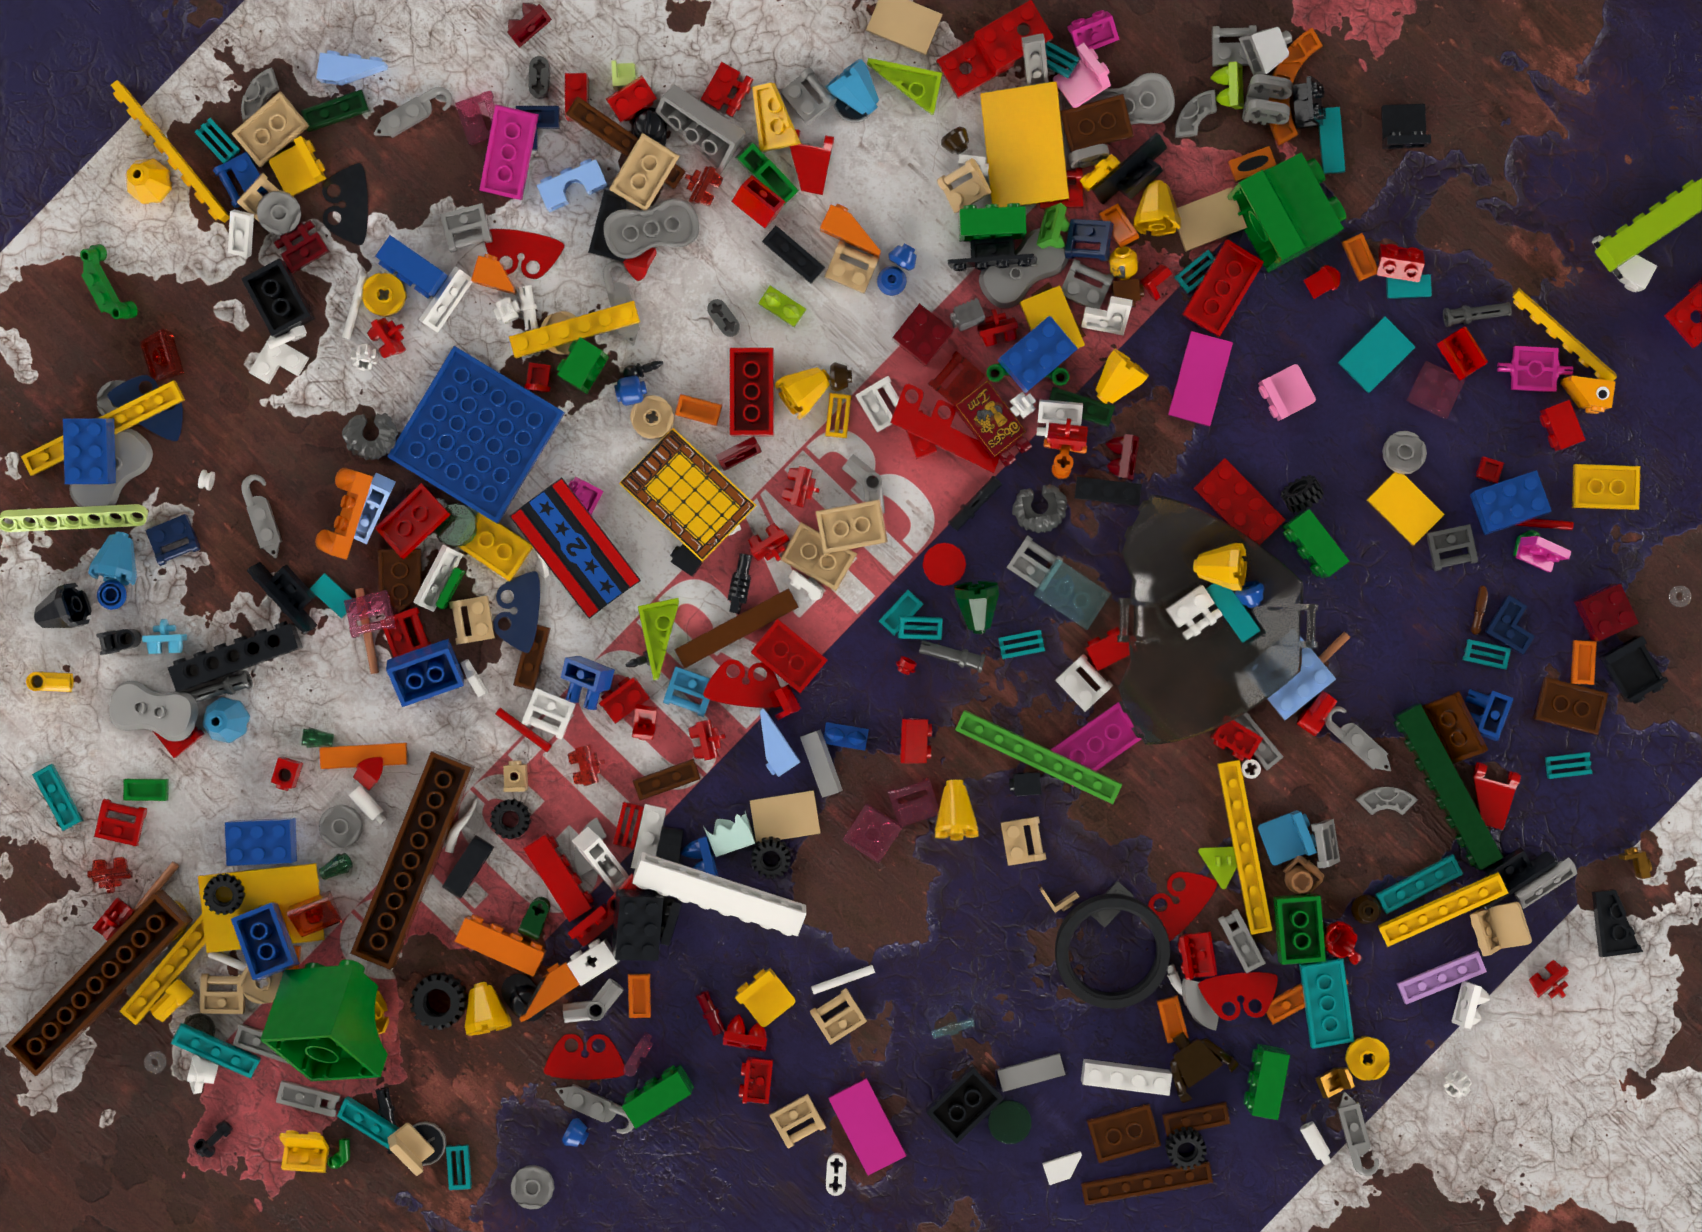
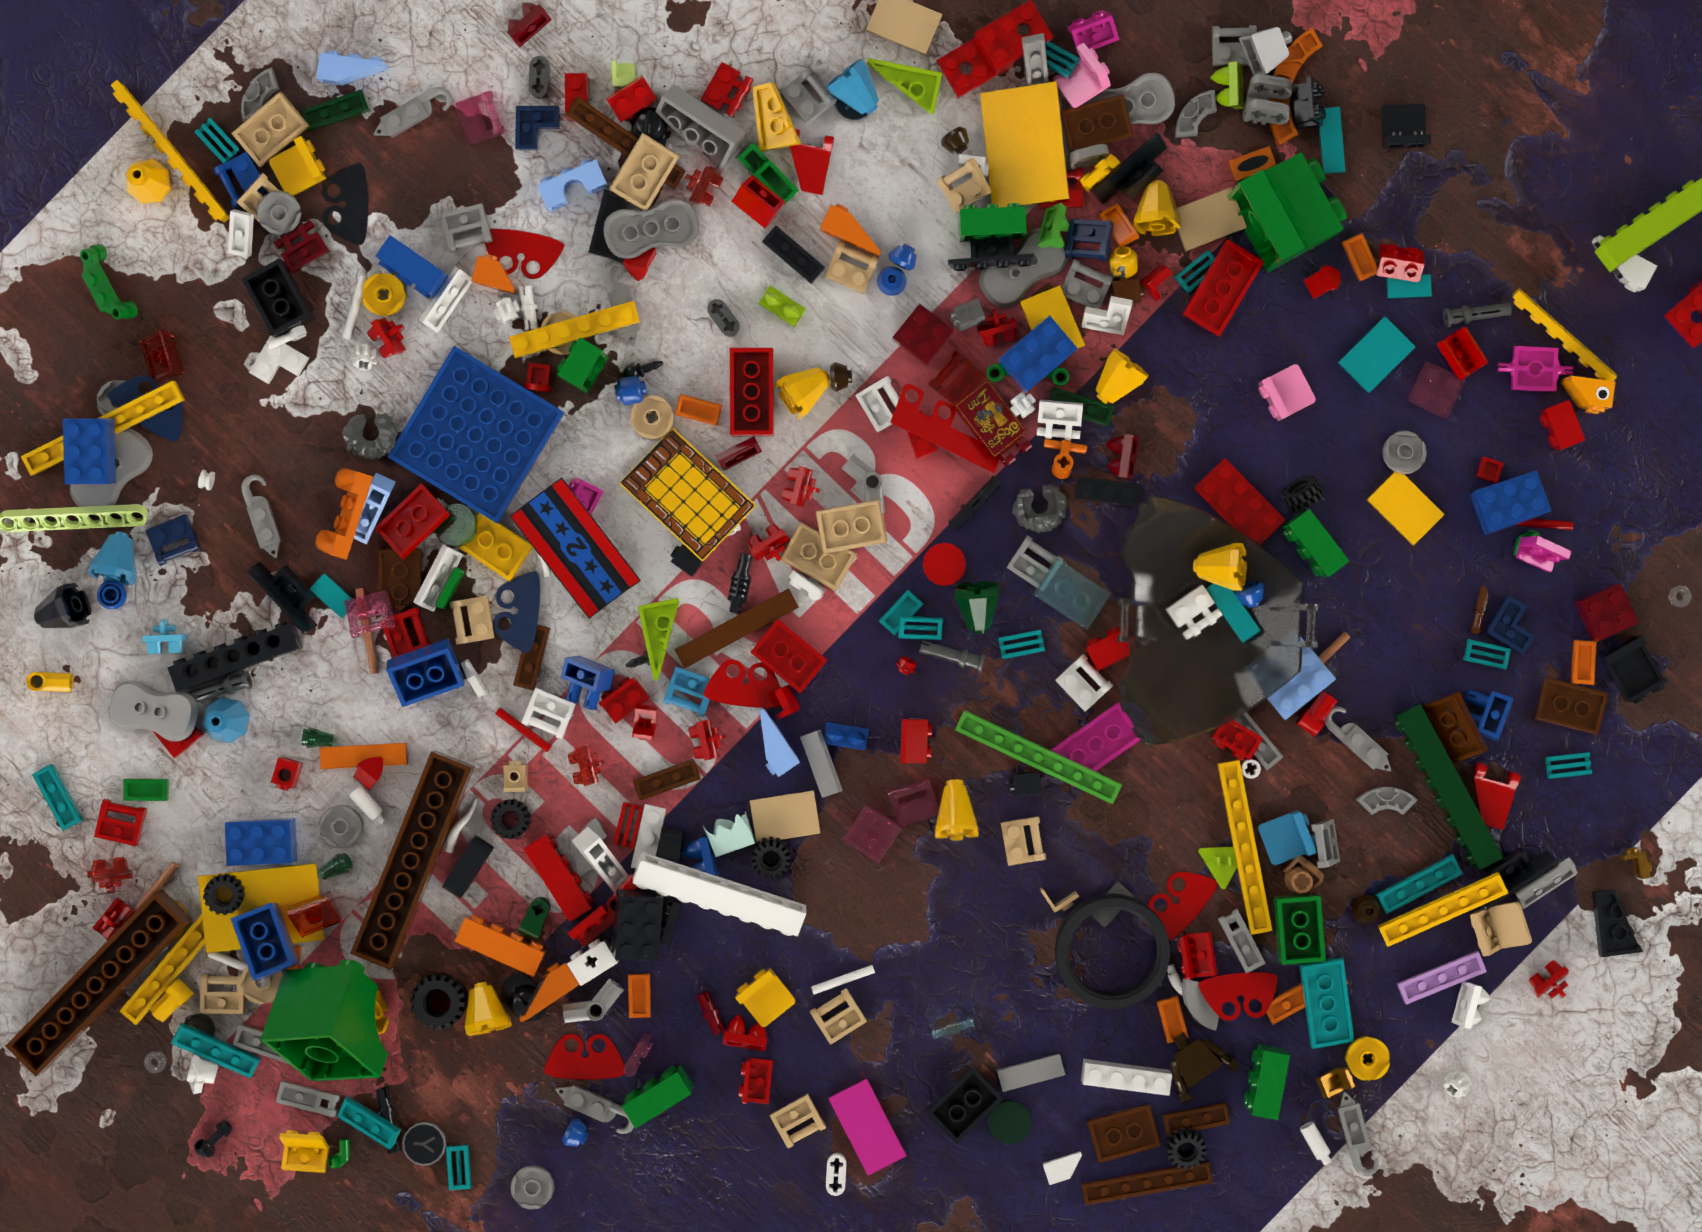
black piece [96,629,142,655] -> none
tan panel [387,1123,435,1176] -> none
dark pink tile [479,105,539,200] -> none
yellow tile [825,393,851,439] -> none
red hips [1047,418,1088,451] -> none
dark pink tile [1168,331,1233,427] -> none
red hair [1324,921,1362,965] -> none
dark grey plate [1426,524,1478,571] -> none
yellow tile [1572,464,1640,510] -> none

